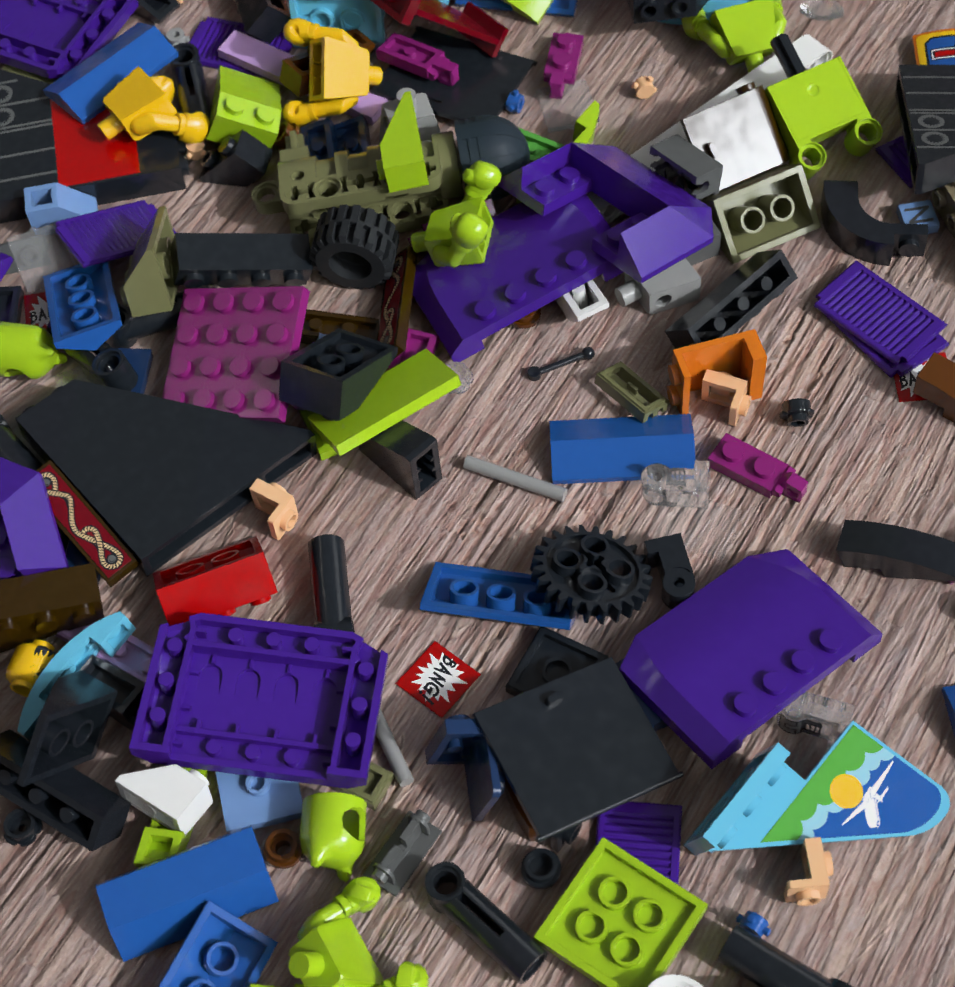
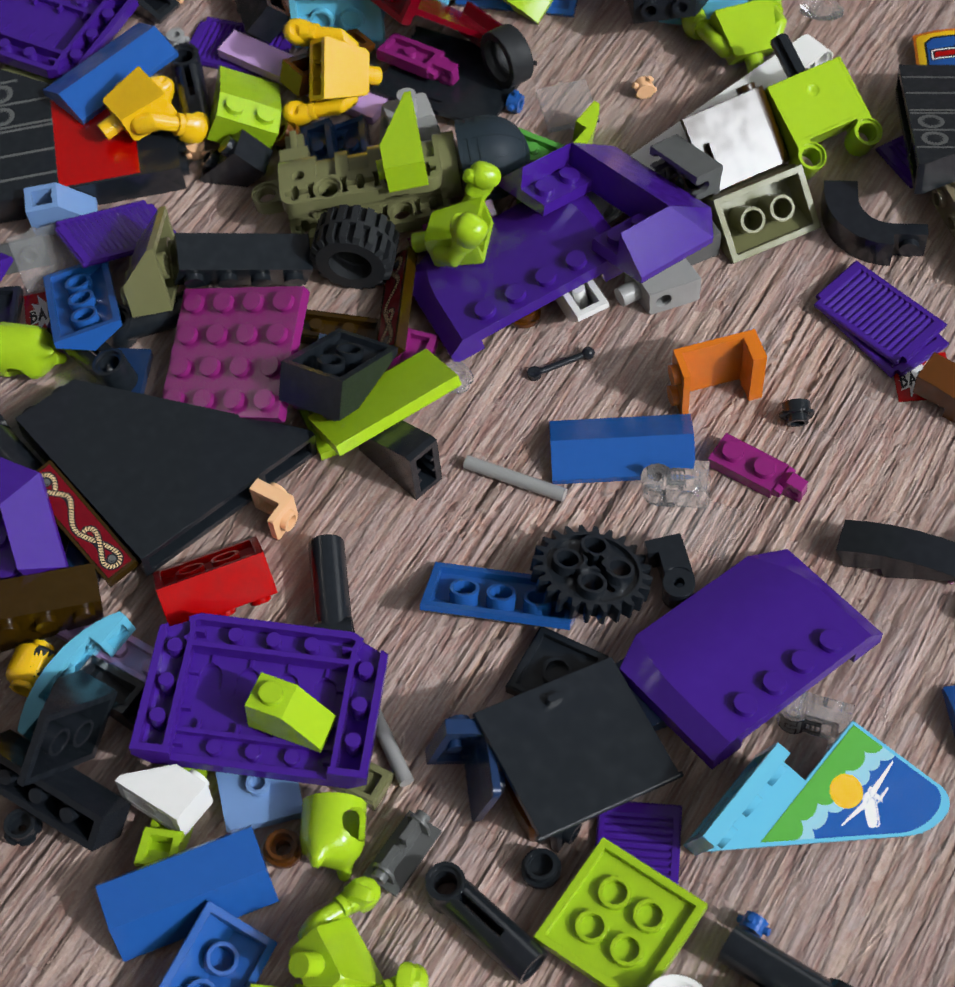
sticker [395,641,481,718] -> none
magenta hinge [544,33,584,99] -> none
olive tile [594,361,669,423] -> none
black brick [665,249,798,349] -> none
light nougat bracket [701,369,752,427] -> none
light nougat bracket [784,837,833,906] -> none
medium blue tile [896,200,940,234] -> none
none -> lime slope [244,672,336,753]
none -> black tyre [480,24,534,89]

